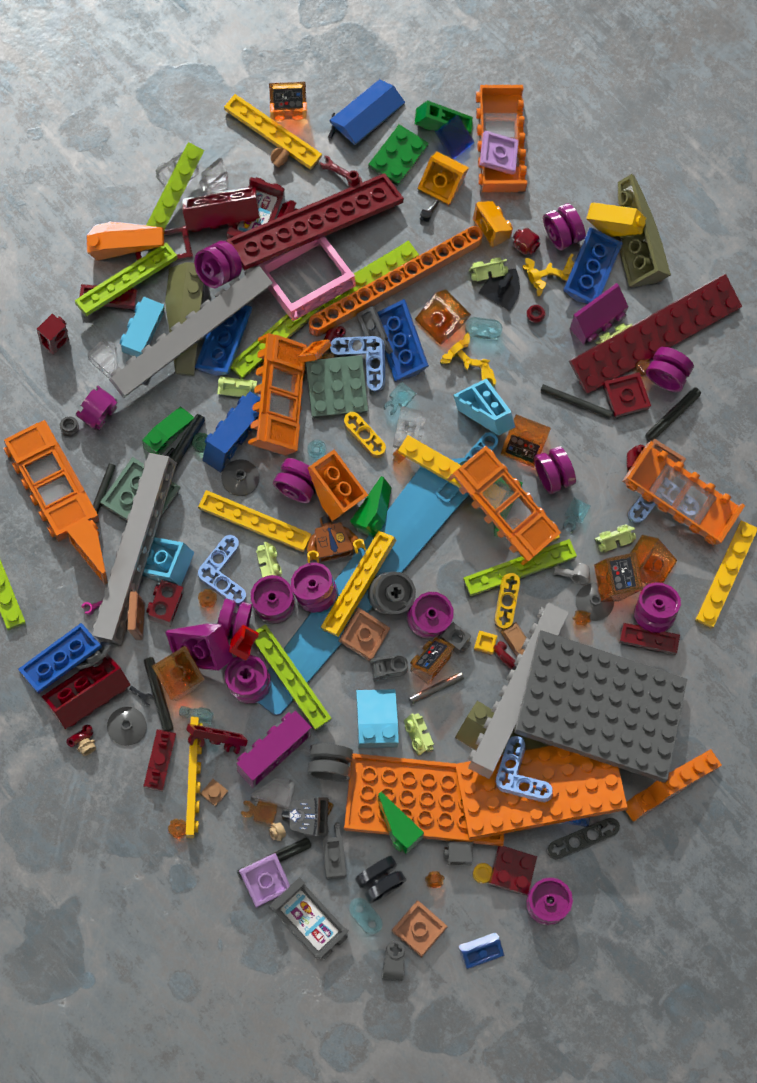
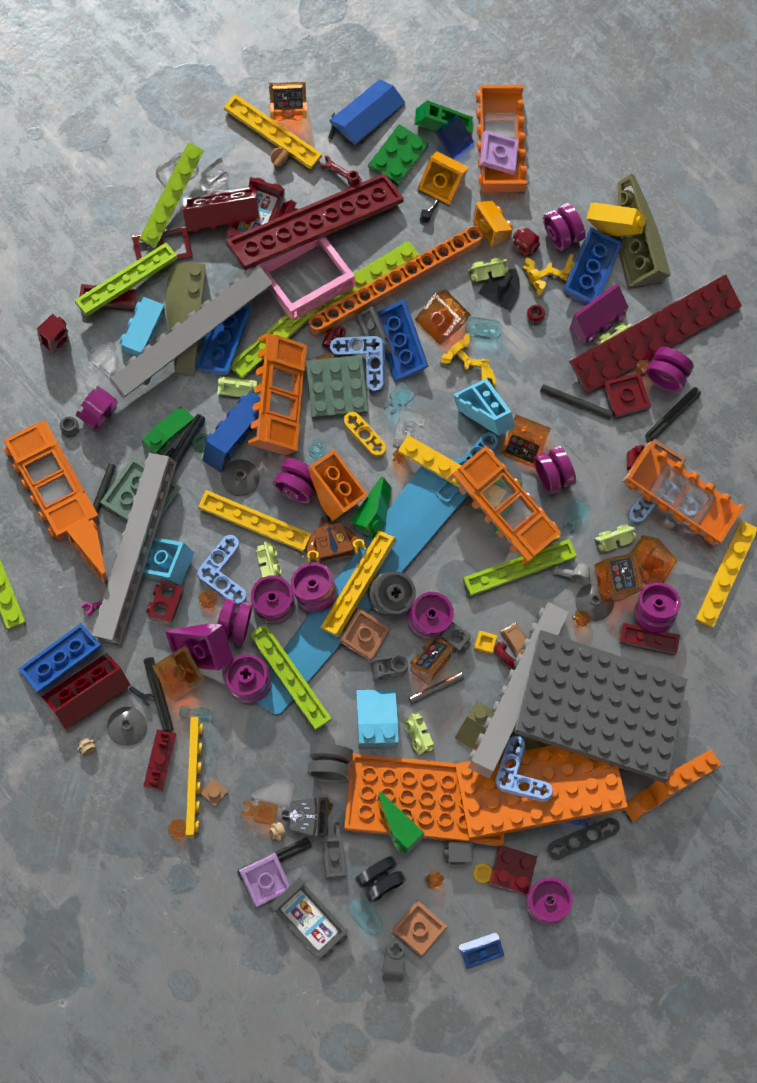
dark red arm [66,725,93,747] -> none
dark grey dish [77,642,110,669] -> none
orange wedge [87,222,164,261] -> none
nougat plate [128,592,145,640] -> none
dark red plate [186,723,248,754] -> none
magenta wheel [194,241,242,288] -> none
red panel [229,625,259,661] -> none
magenta brick [236,710,312,788] -> none
orange plate [298,339,331,363] -> none
yellow beam [494,573,520,628] -> none

